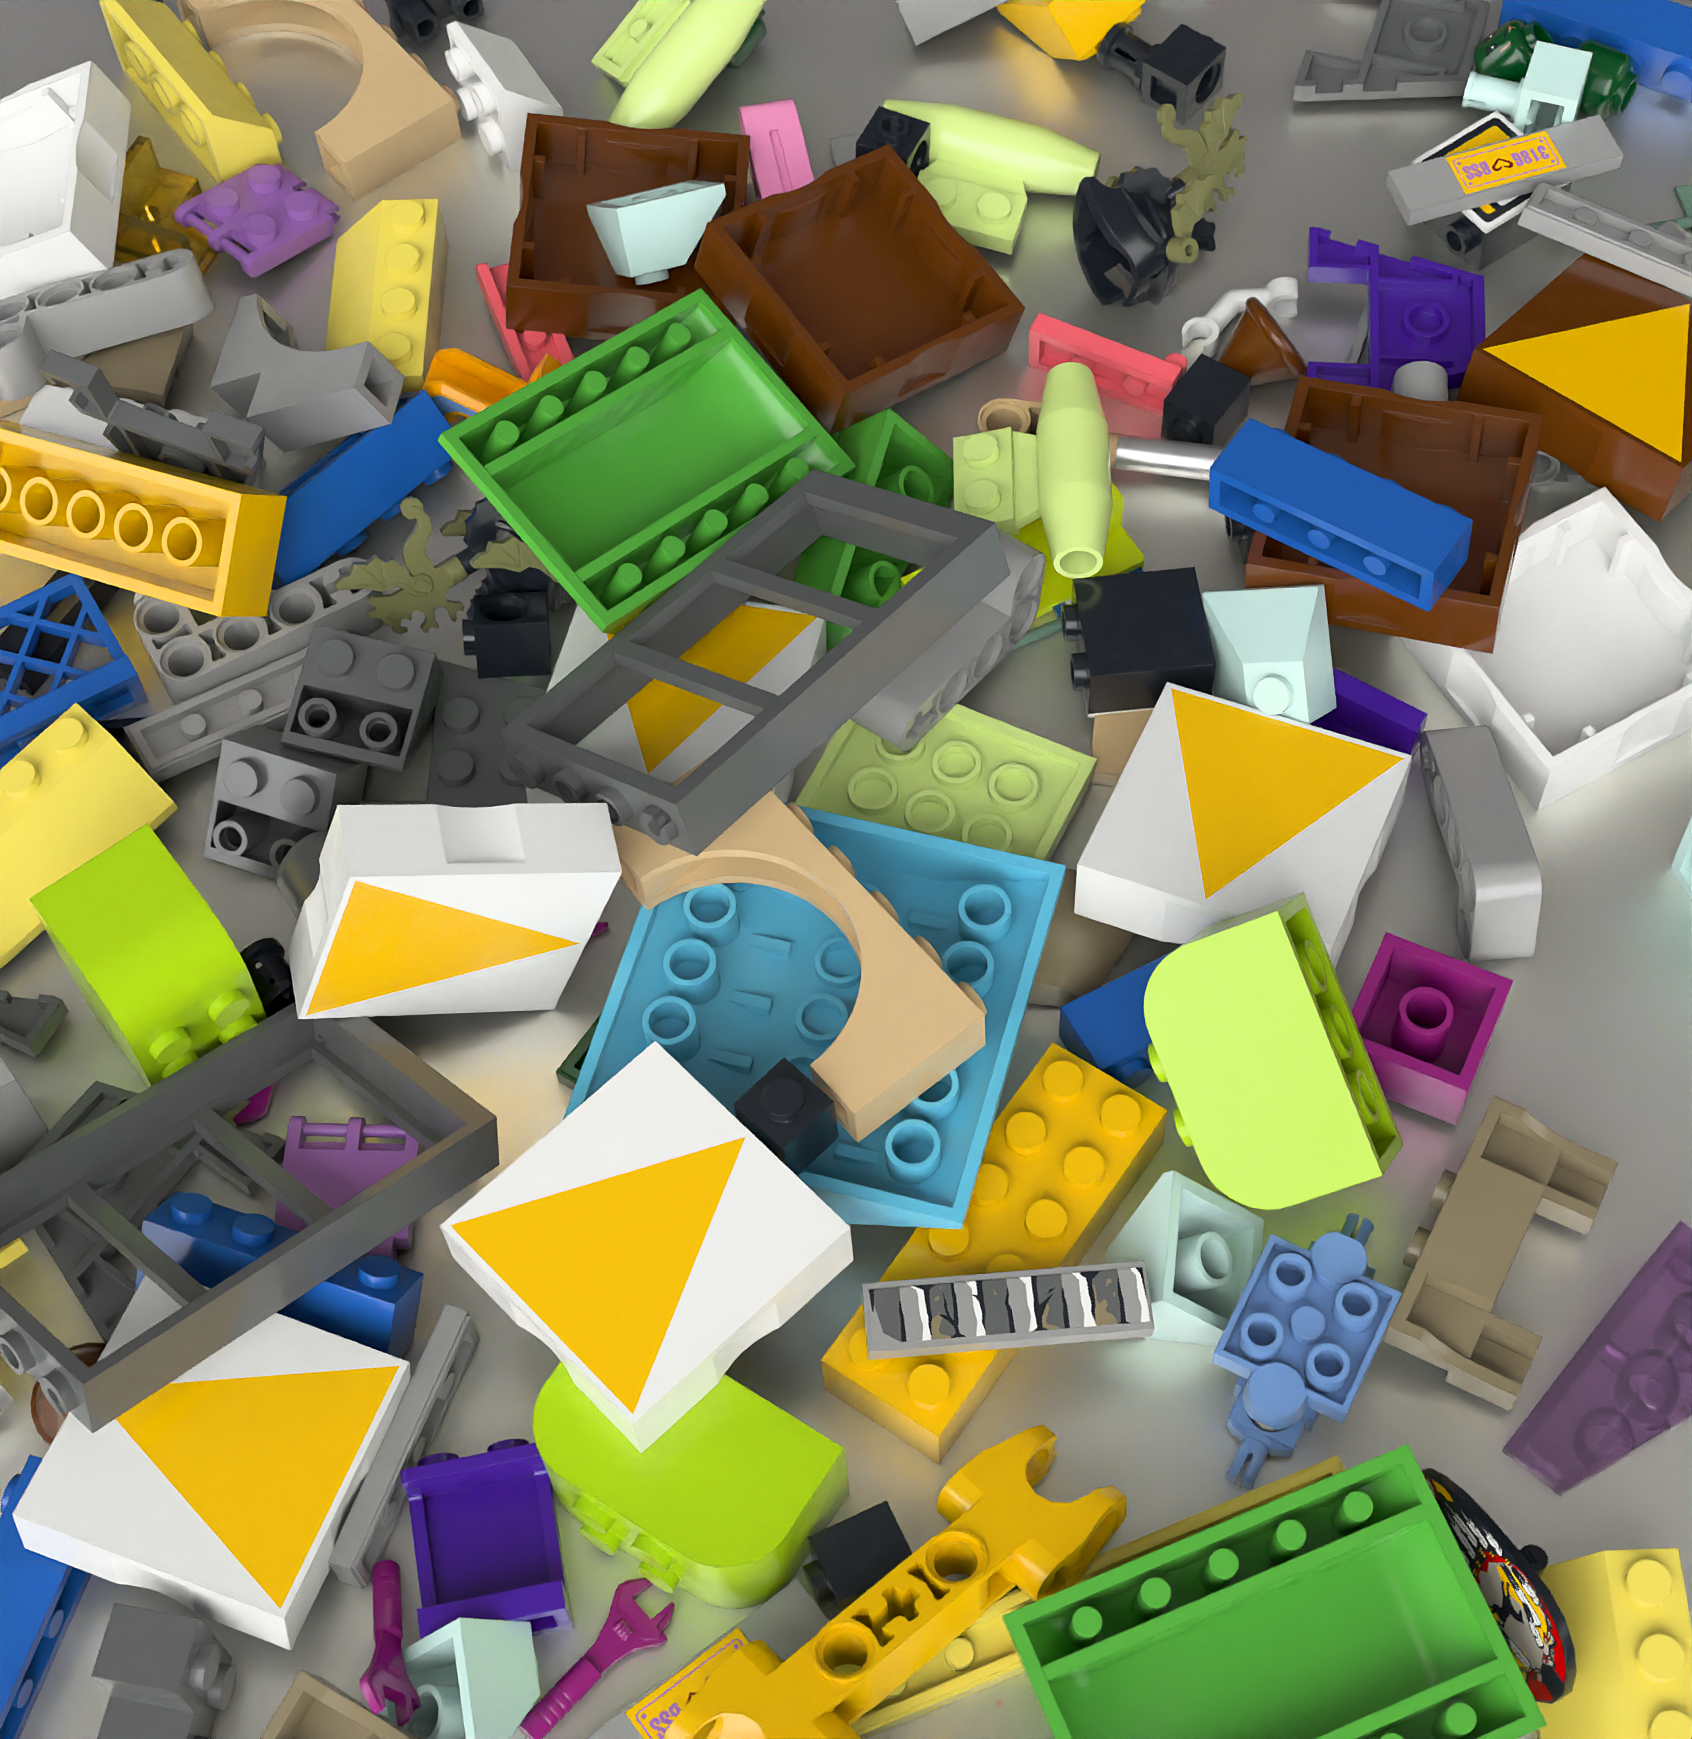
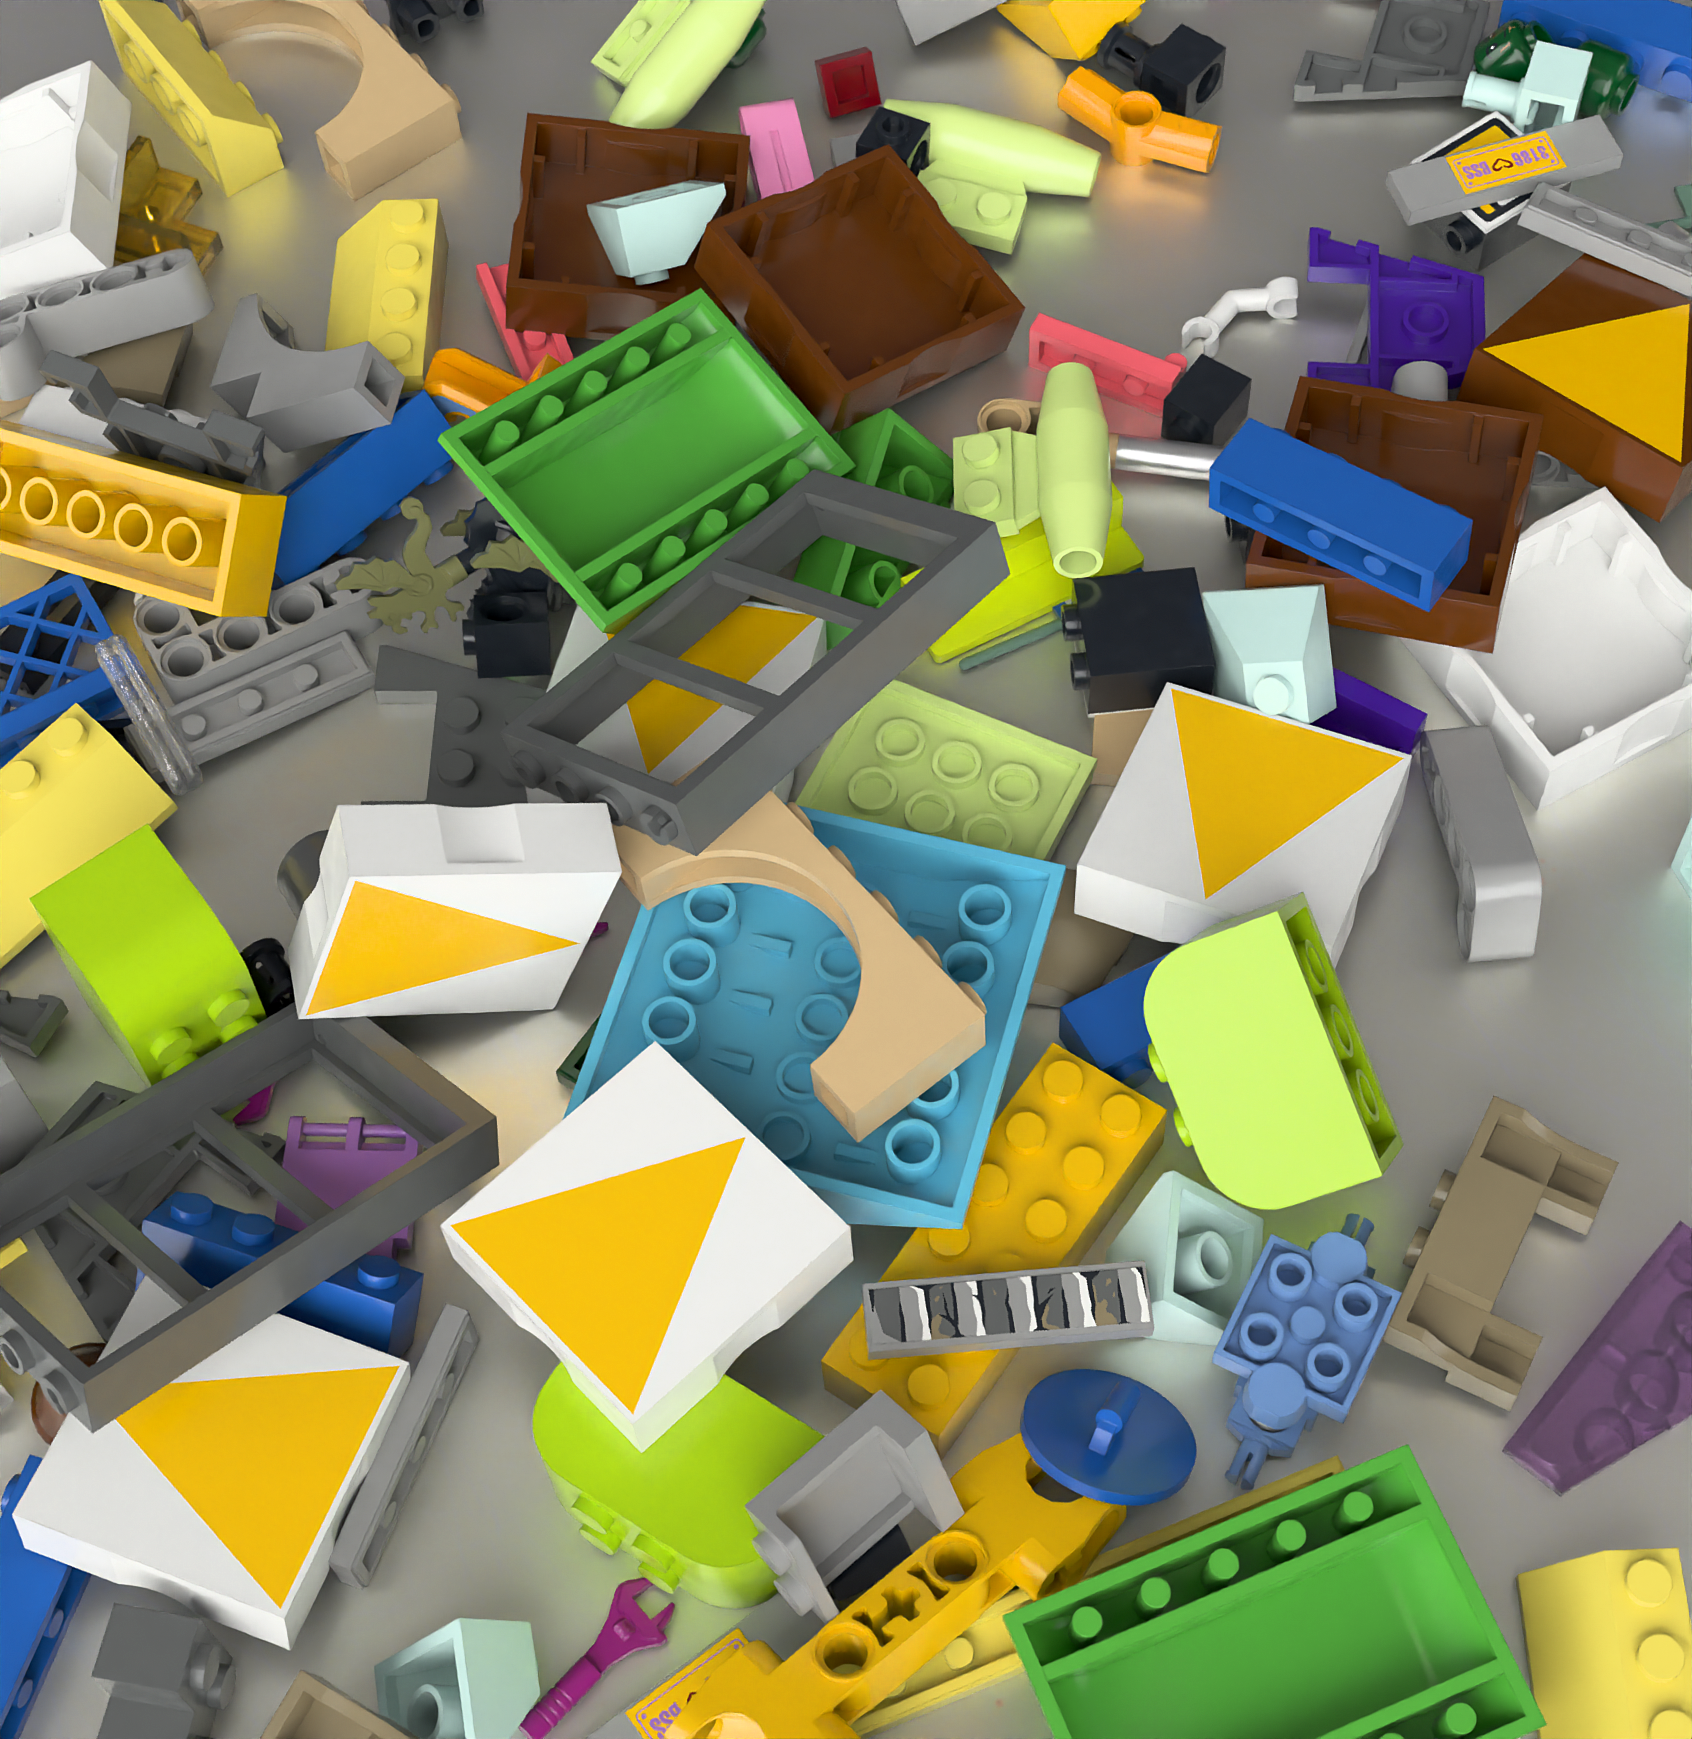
medium lavender plate [174,163,340,278] -> none
dark grey slope [203,725,368,880] -> none
dark grey slope [280,625,444,773] -> none
magenta piece [359,1560,421,1727] -> none
dark purple panel [400,1439,574,1639] -> none
white slope [445,21,563,172] -> none
black brick [734,1057,839,1176] -> none
light grey beam [850,528,1046,751] -> none
black helmet [1073,93,1247,307] -> none
reddish brown hat [1218,297,1307,387] -> none
magenta brick [1351,932,1513,1126] -> none
shield [1421,1468,1577,1704] -> none
none -> clear axle [95,634,203,796]
none -> light grey panel [745,1389,965,1624]
none -> dark red tile [814,46,882,118]
none -> blue shield [1020,1369,1197,1506]
none -> light orange piece [1058,66,1222,173]

